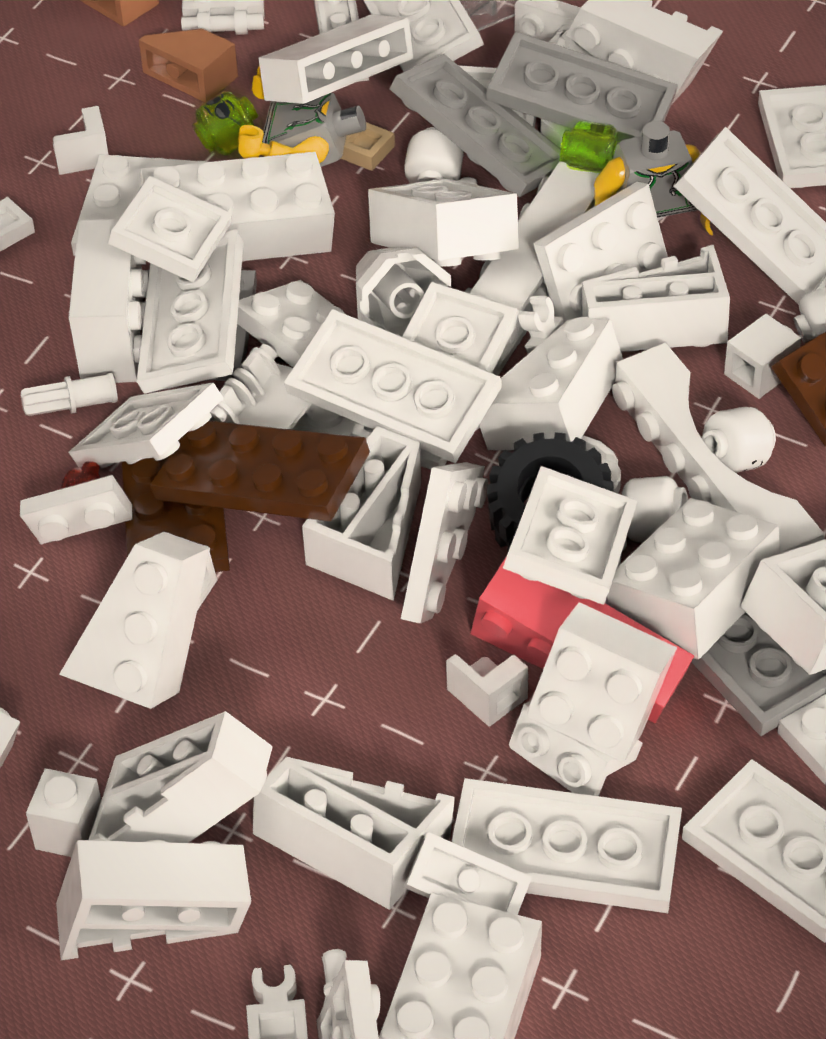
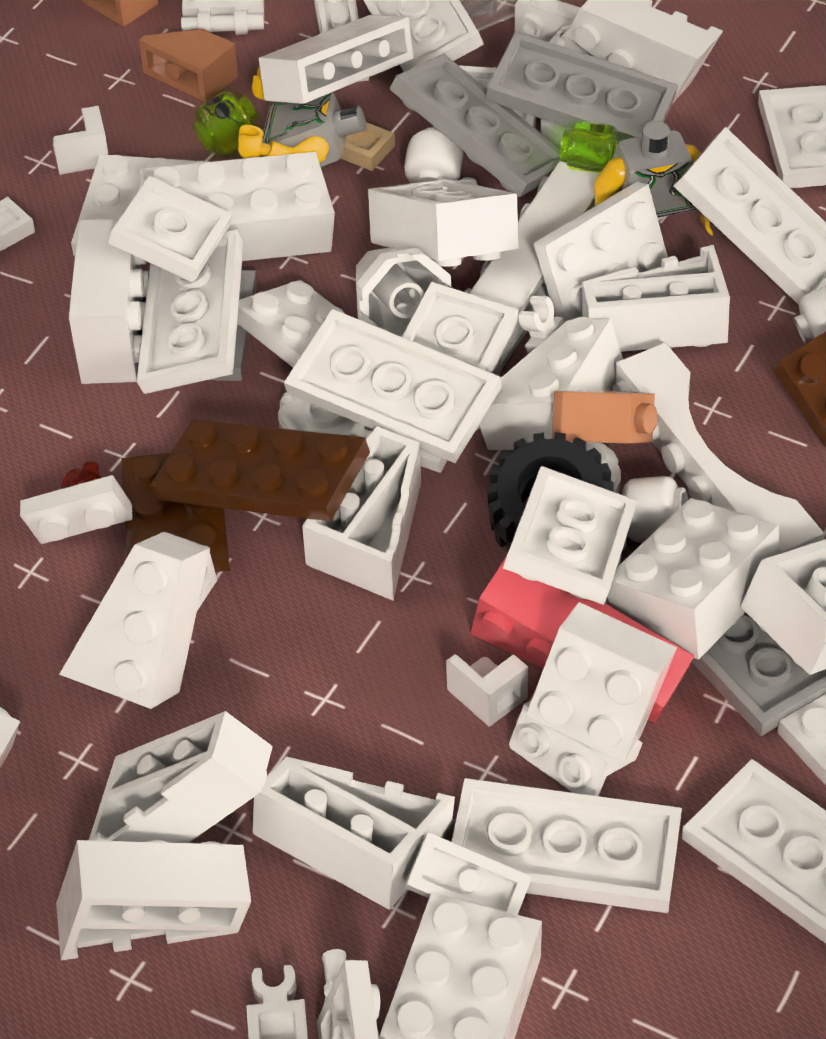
white axle [21,373,118,416] -> none
white brick [26,768,101,857] -> none
white plate [69,382,224,468] -> none
white hinge [210,344,312,430] -> none
white plate [401,462,488,624] -> none
white head [702,407,776,473] -> none
white brick [724,314,801,399] -> none
none -> nougat slope [552,390,657,443]

